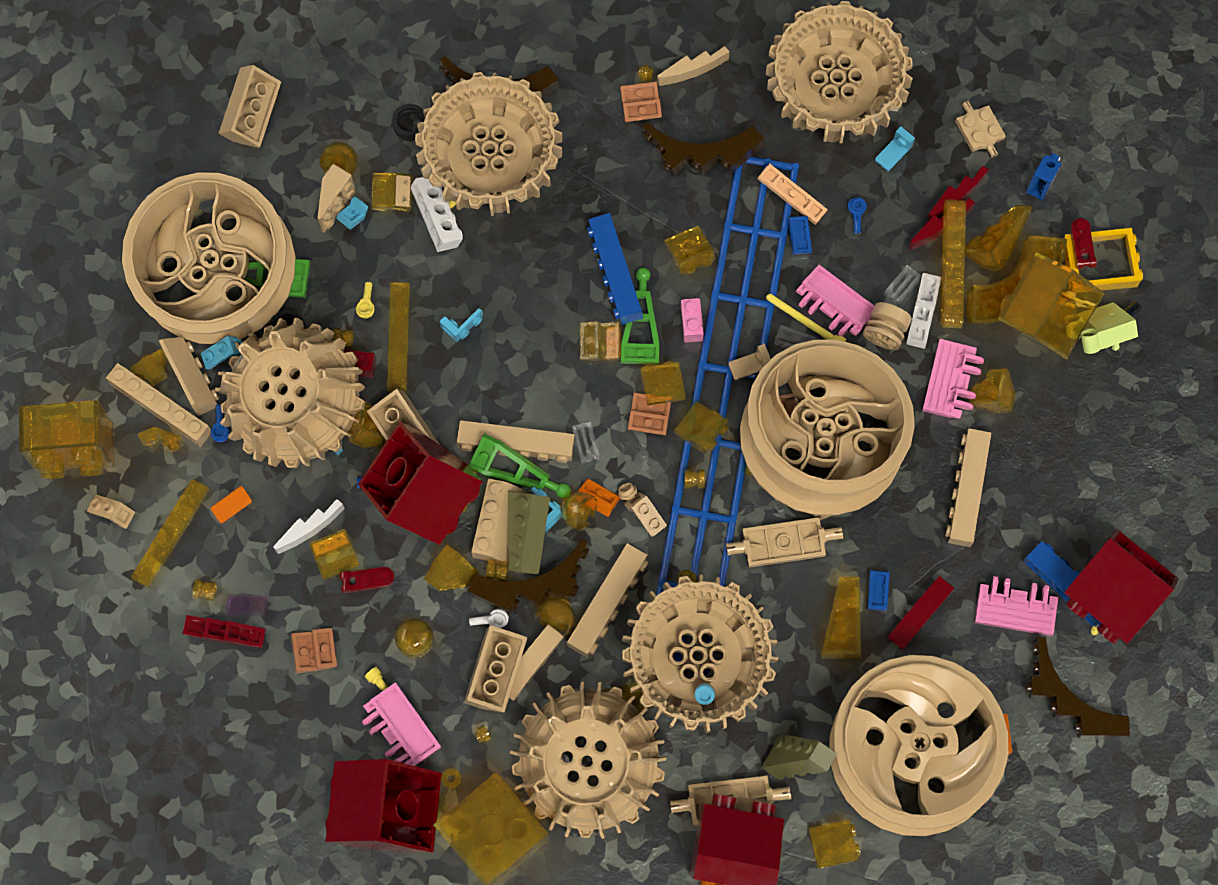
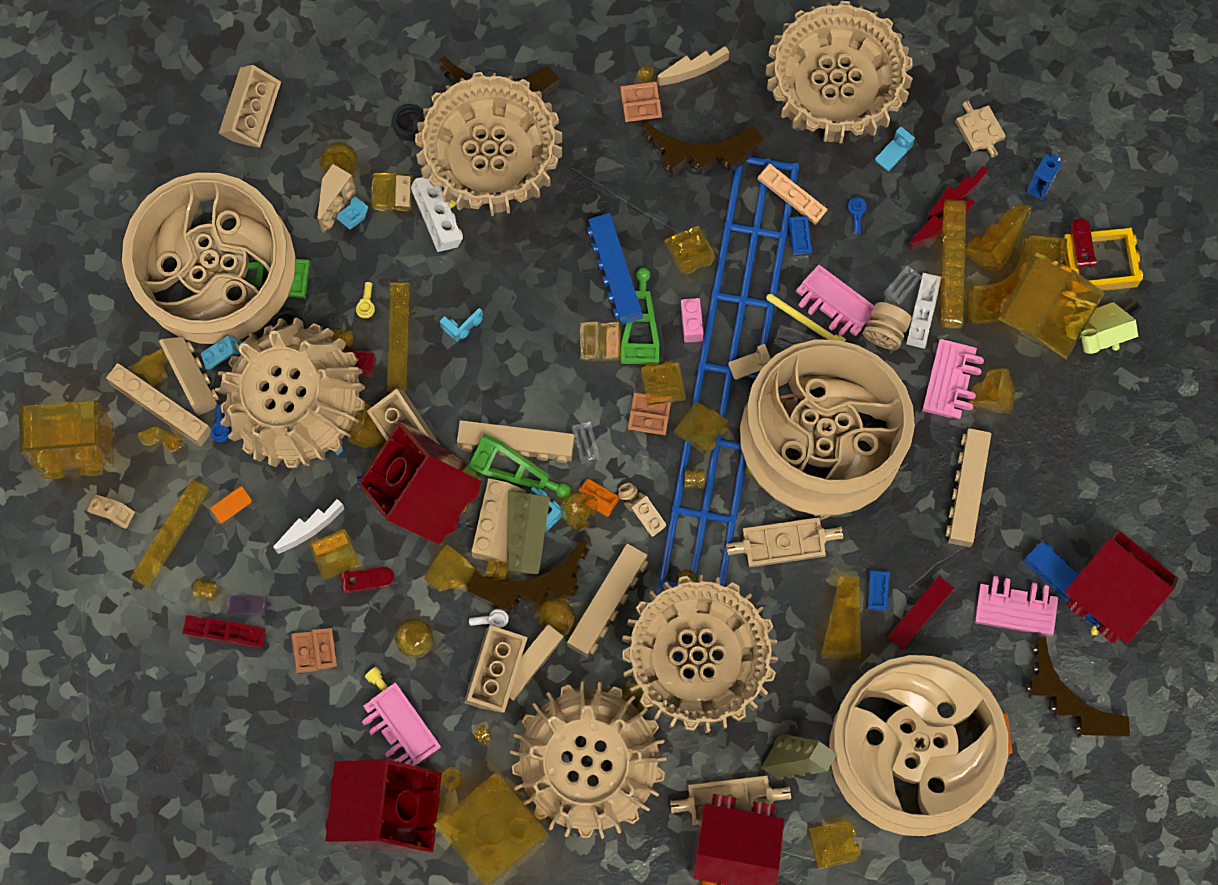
medium azure tile [695,683,715,705] -> none

